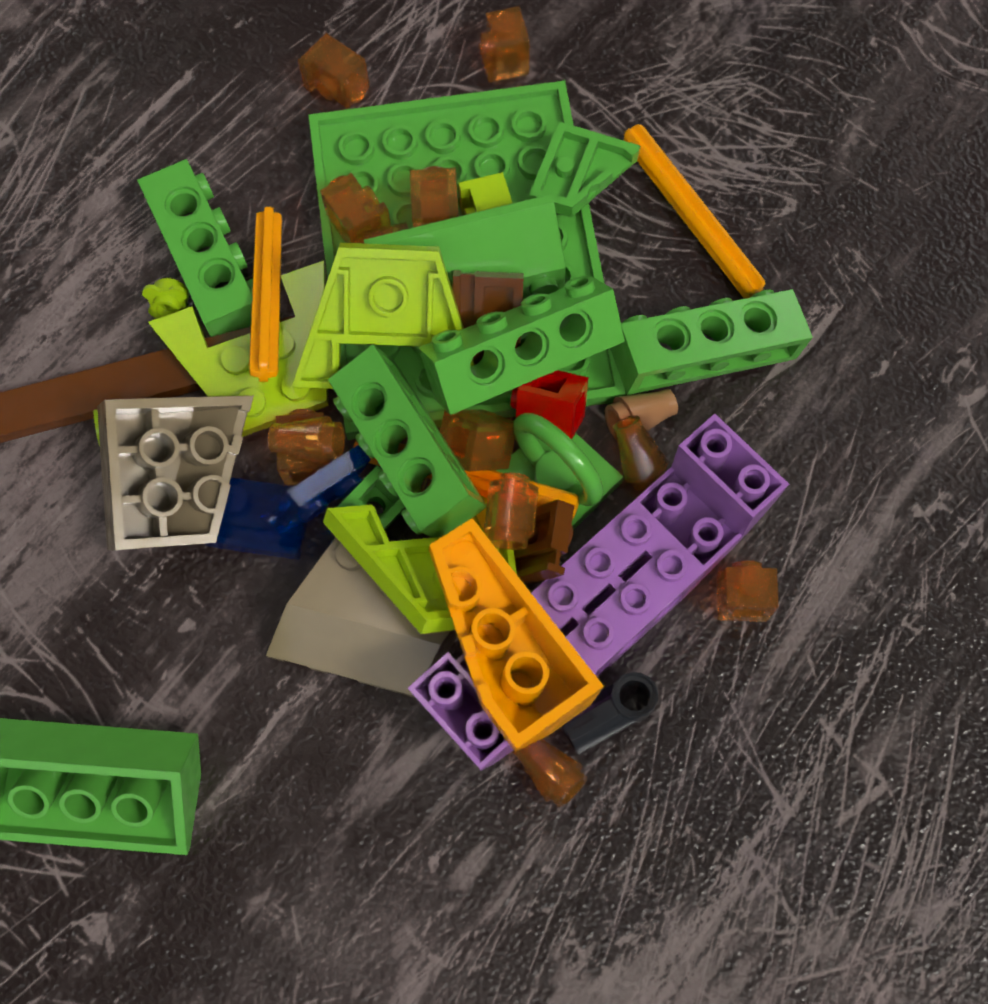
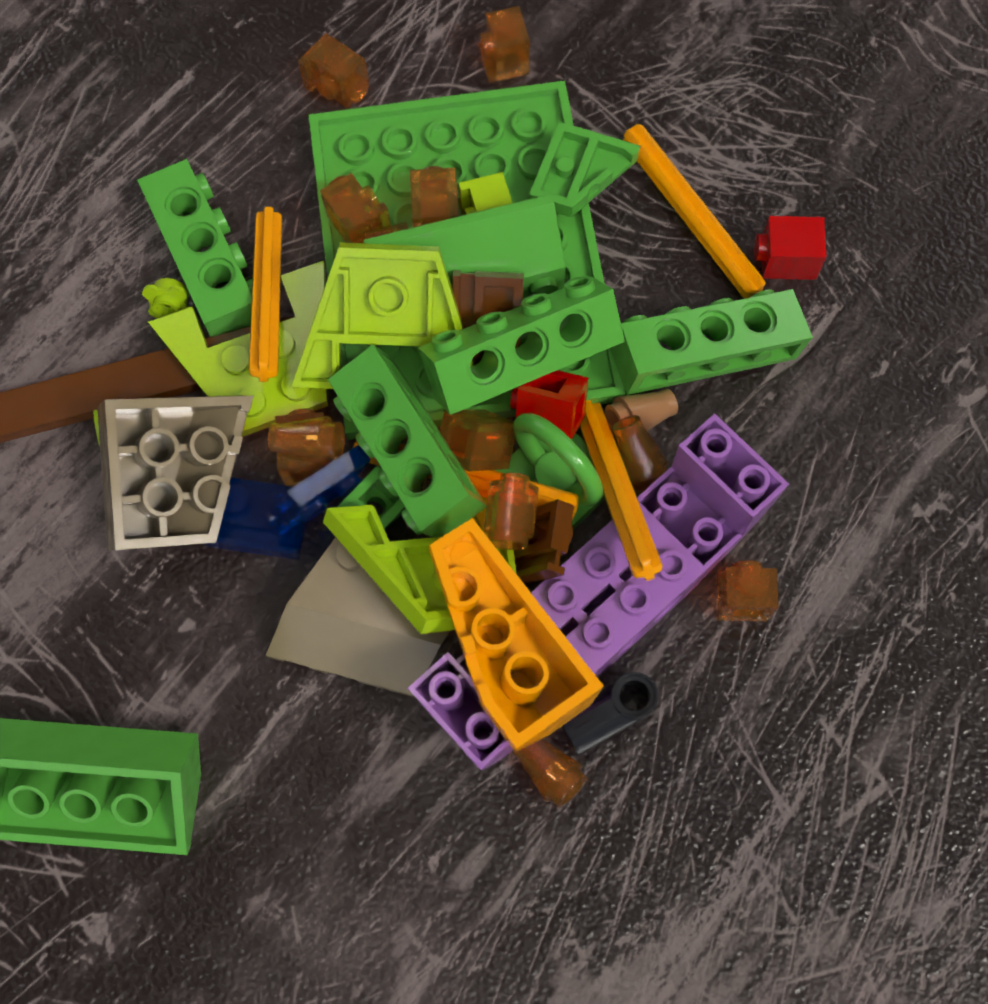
none -> light orange axle [579,400,663,581]
none -> red brick [754,216,826,280]

